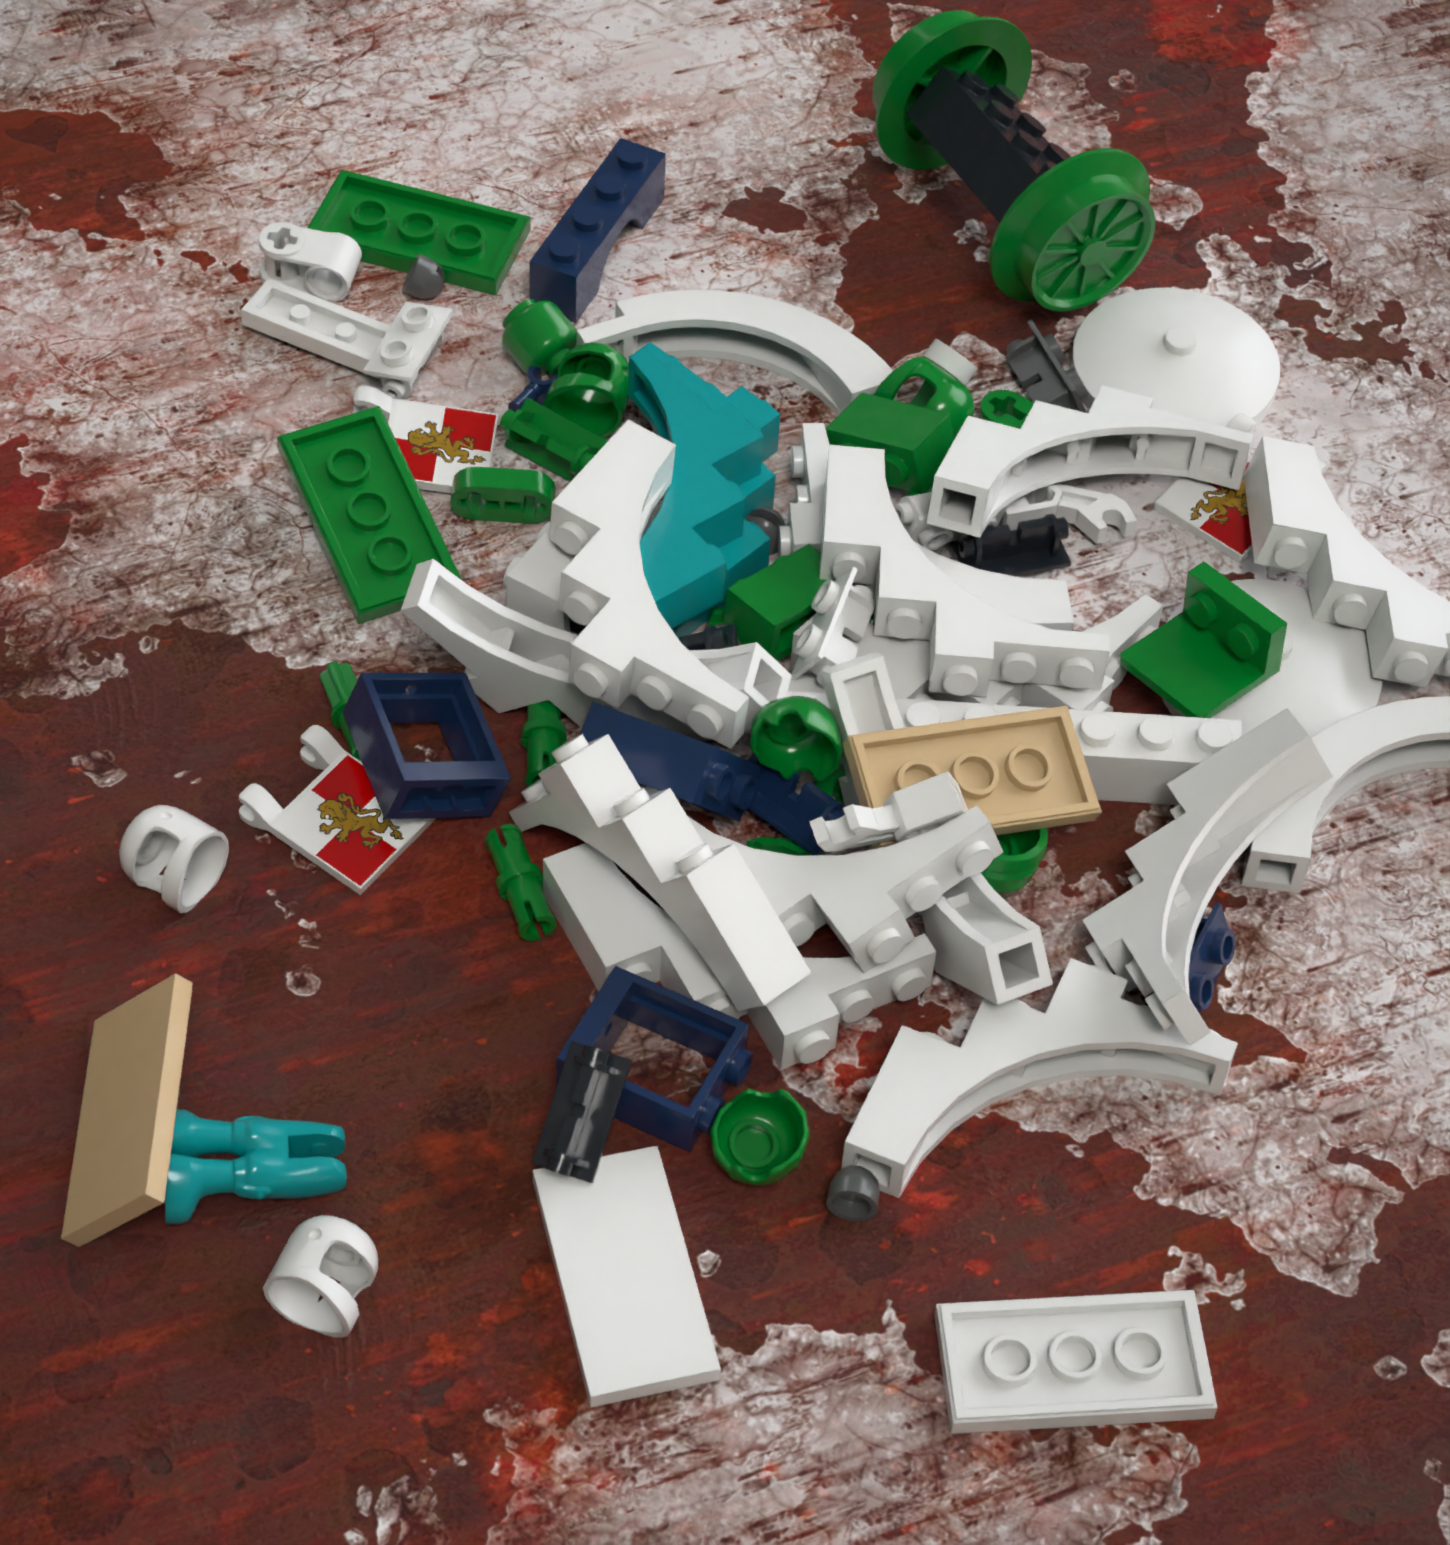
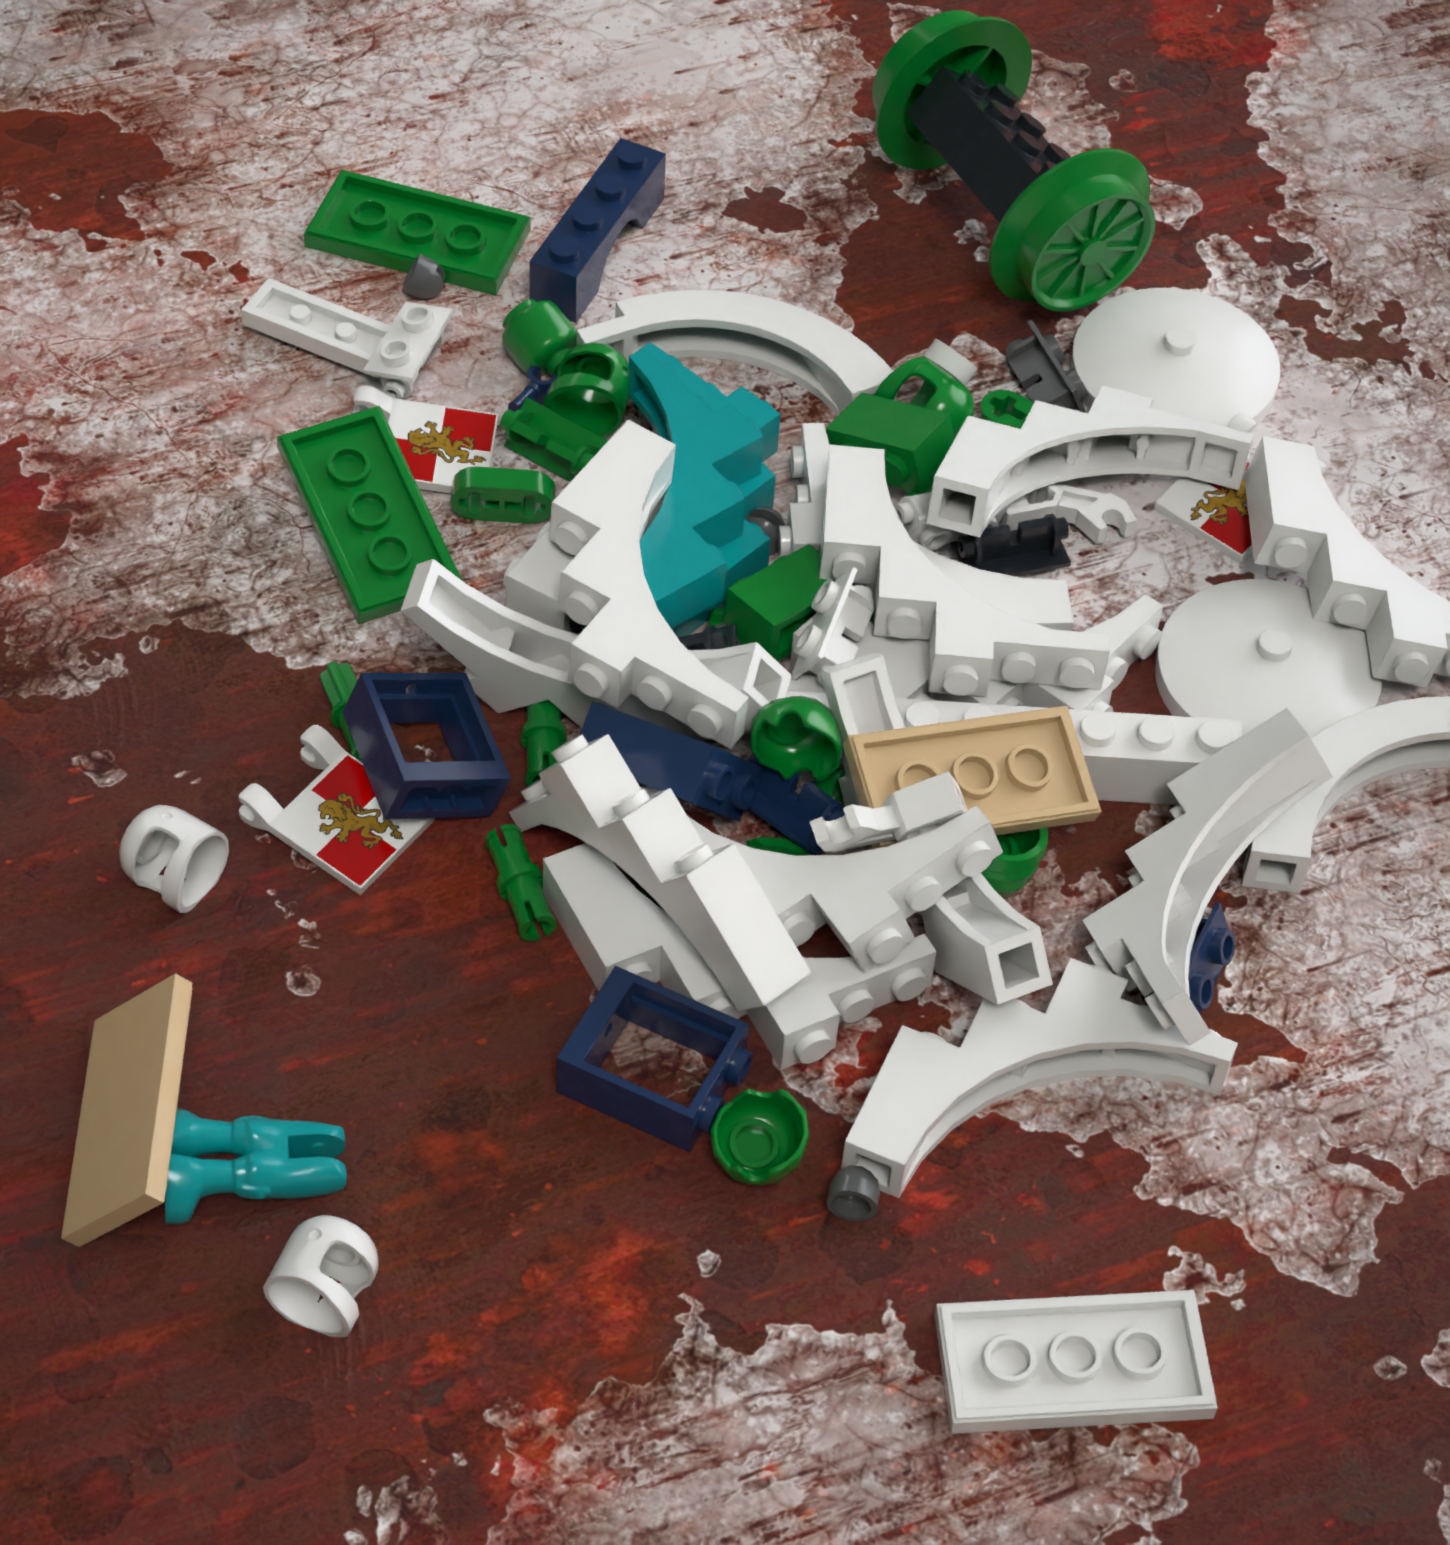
white piece [259,222,362,302] -> none
black hinge [532,1041,633,1183] -> none
white tile [533,1146,721,1408] -> none
green bracket [1120,561,1287,718] -> none

